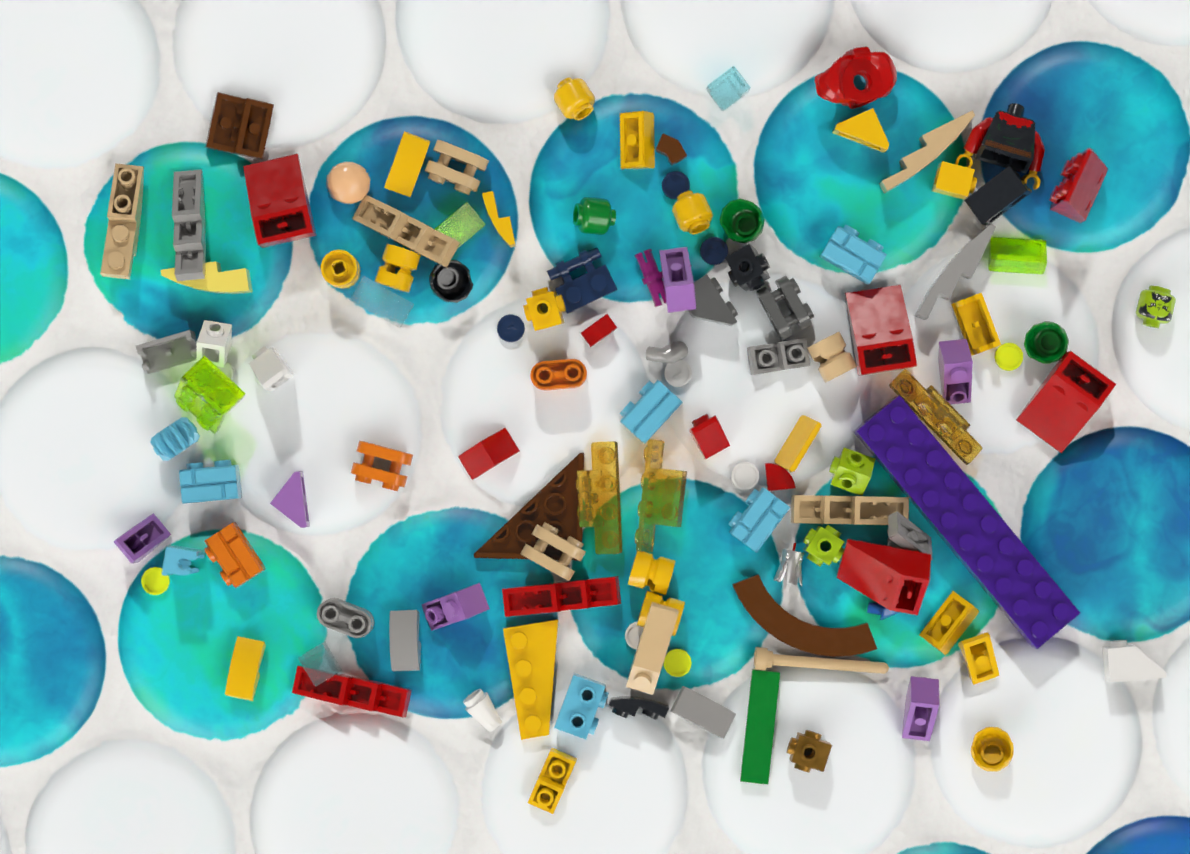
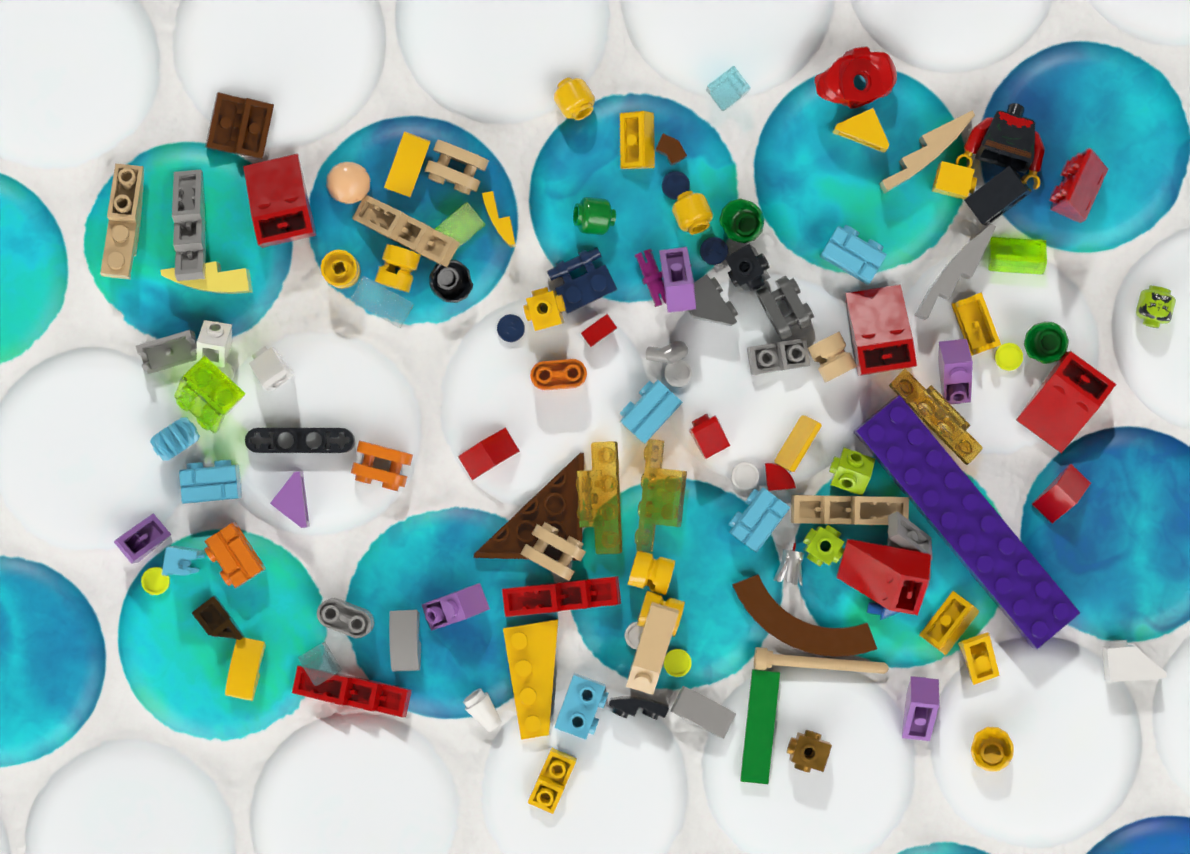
none -> dark brown slope [192,595,244,640]
none -> black beam [245,428,355,453]
none -> red slope [1032,464,1091,523]

